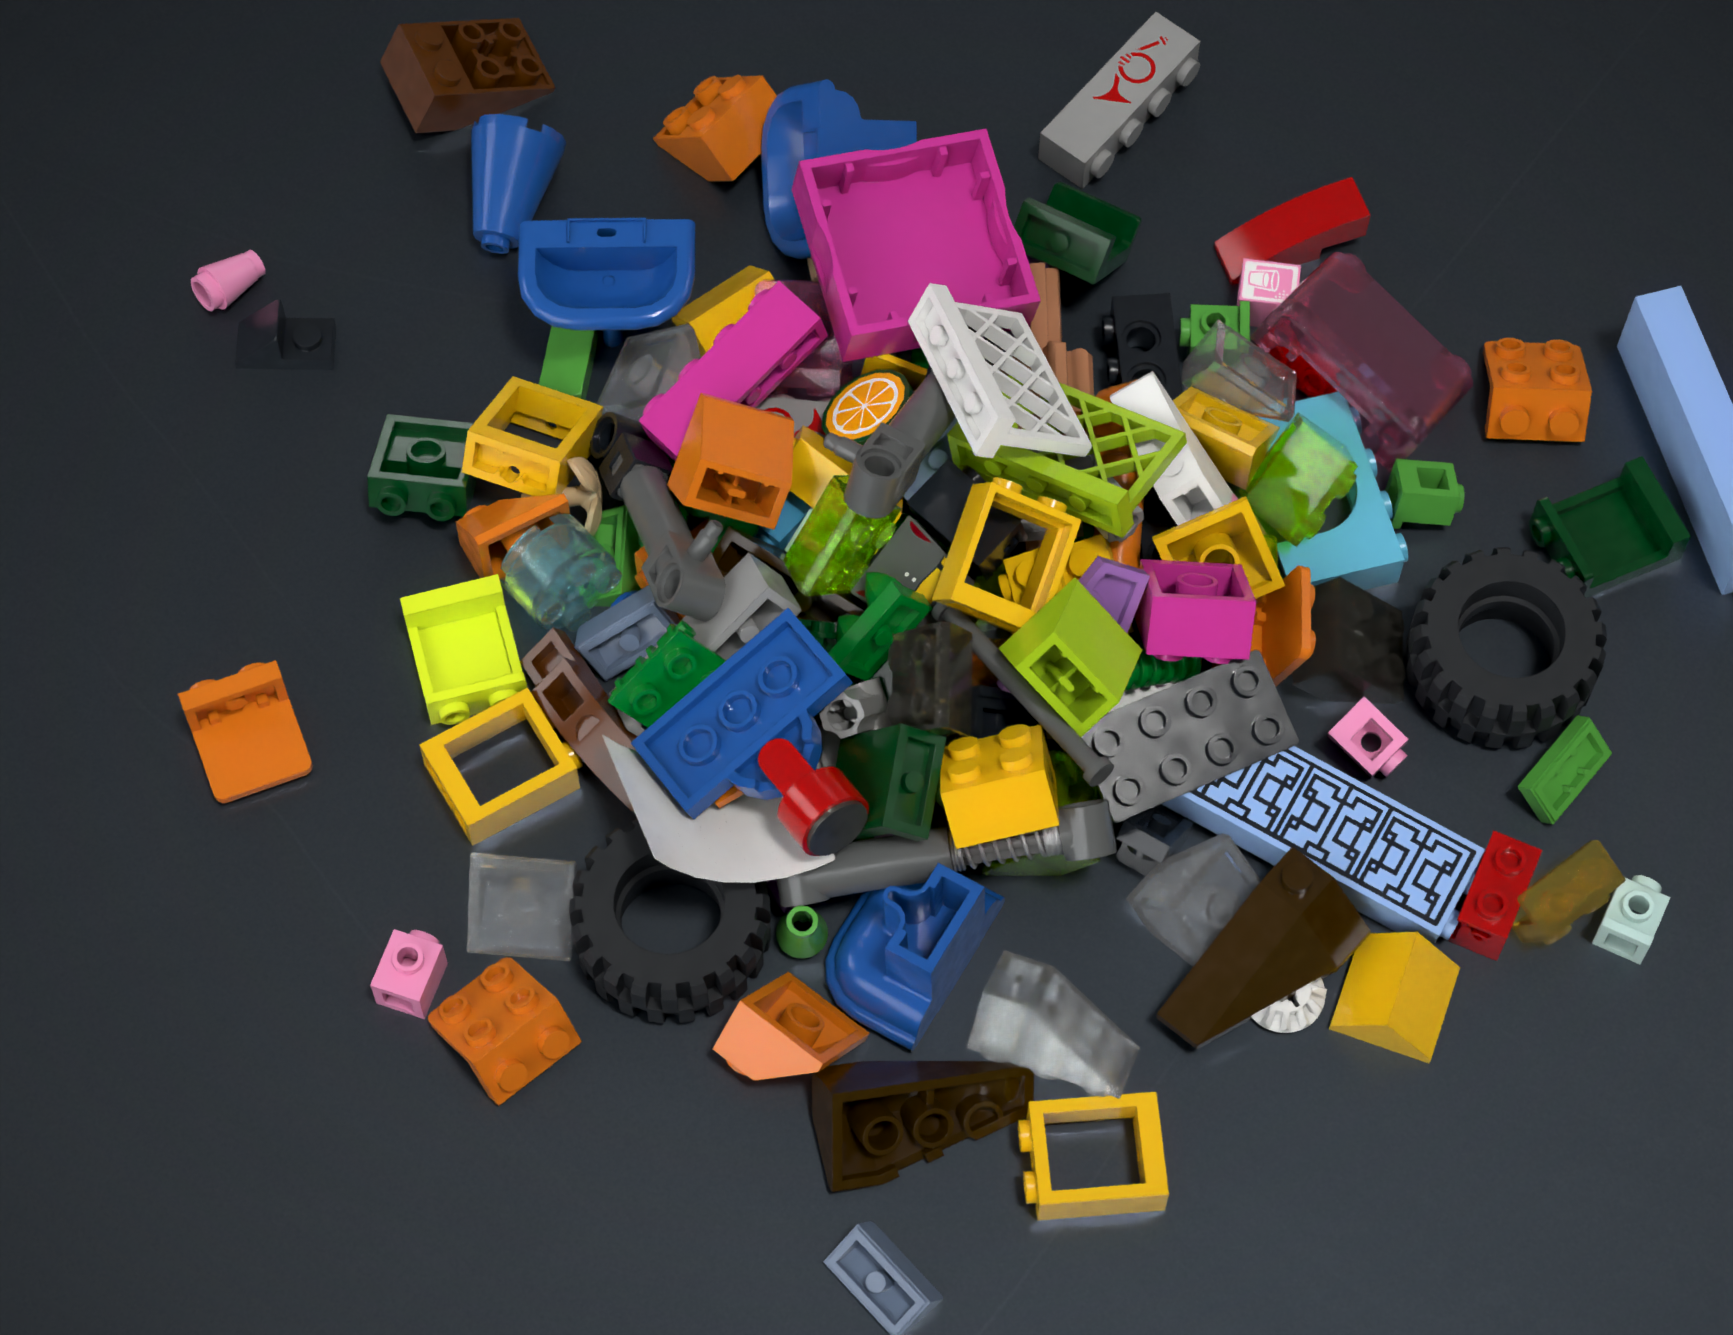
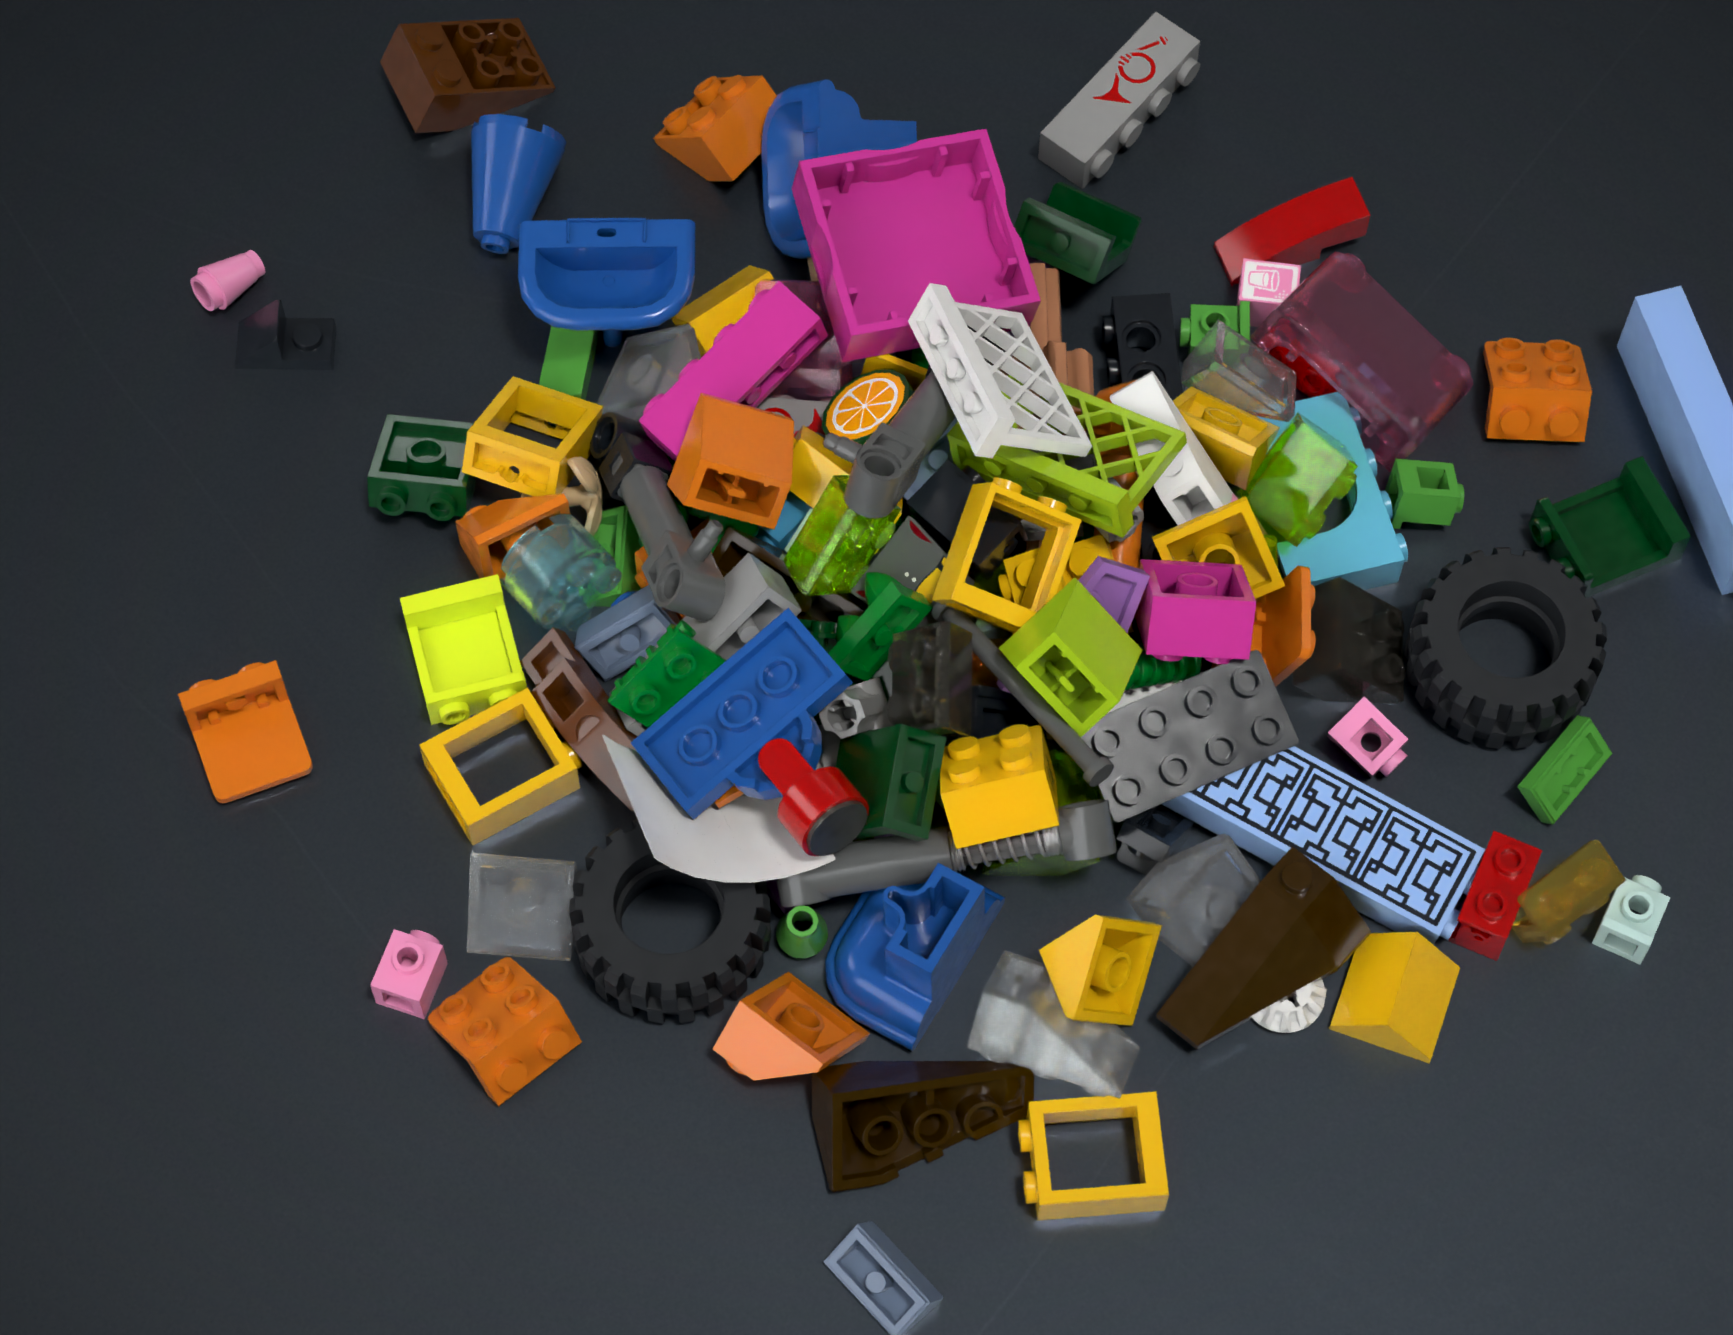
none -> yellow slope [1039,914,1162,1026]

